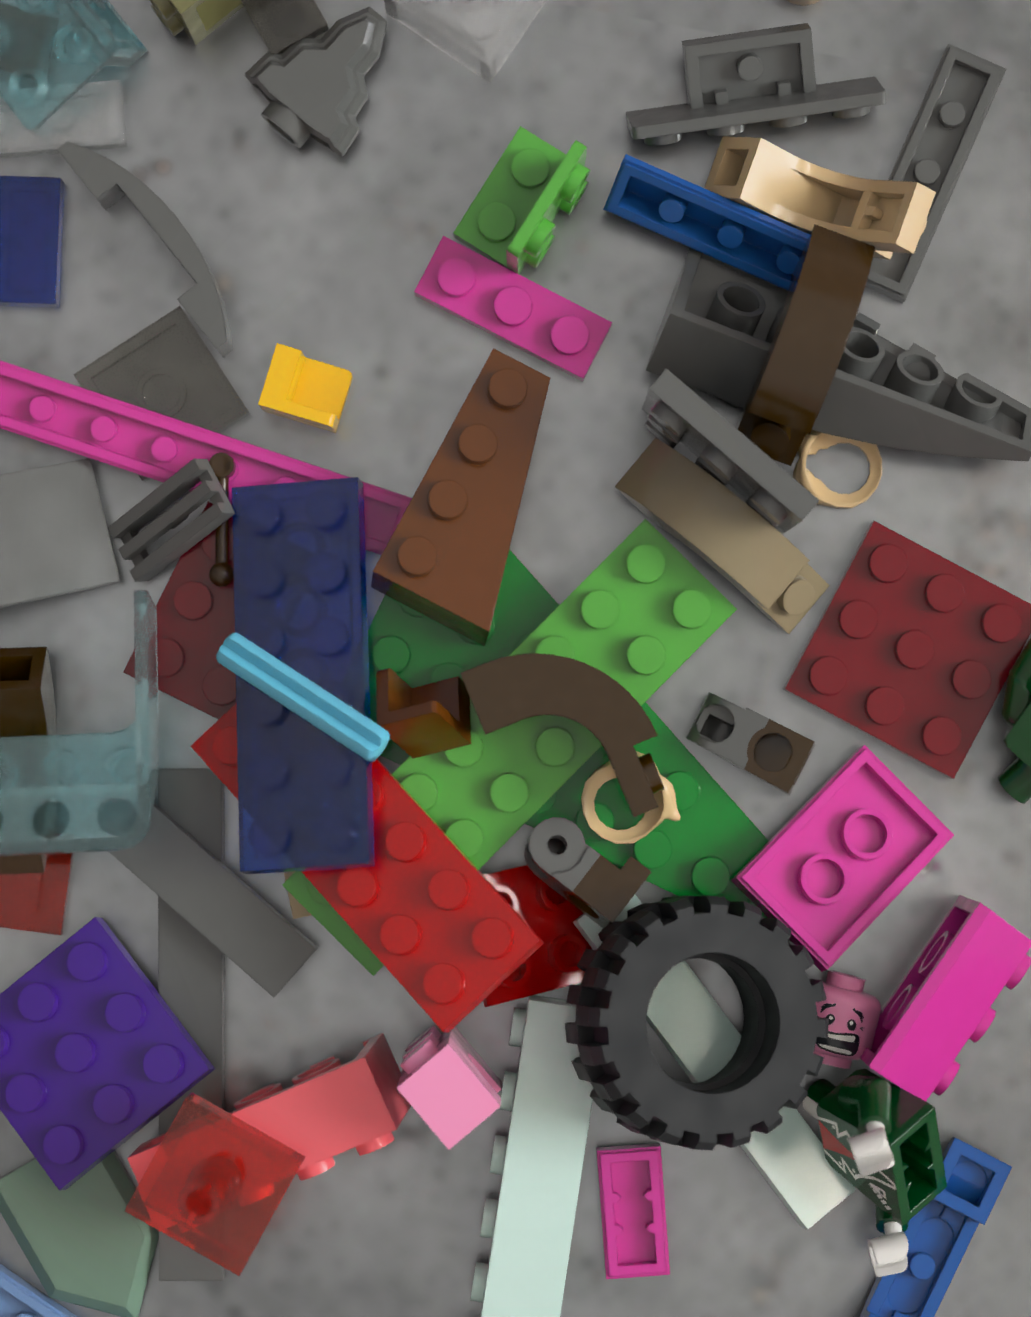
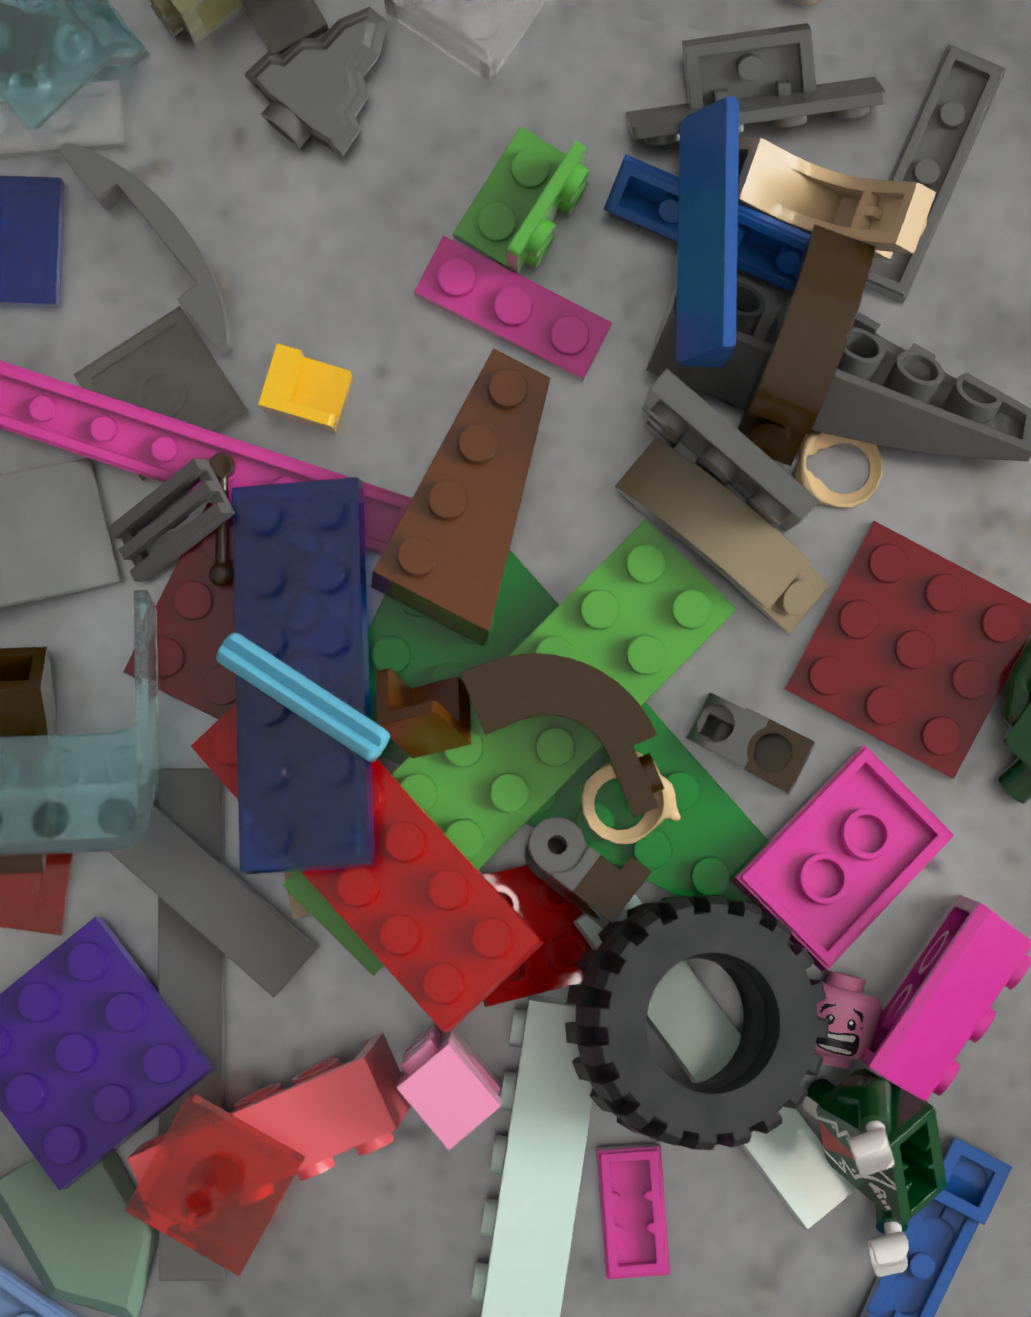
none -> blue slope [676,96,739,368]

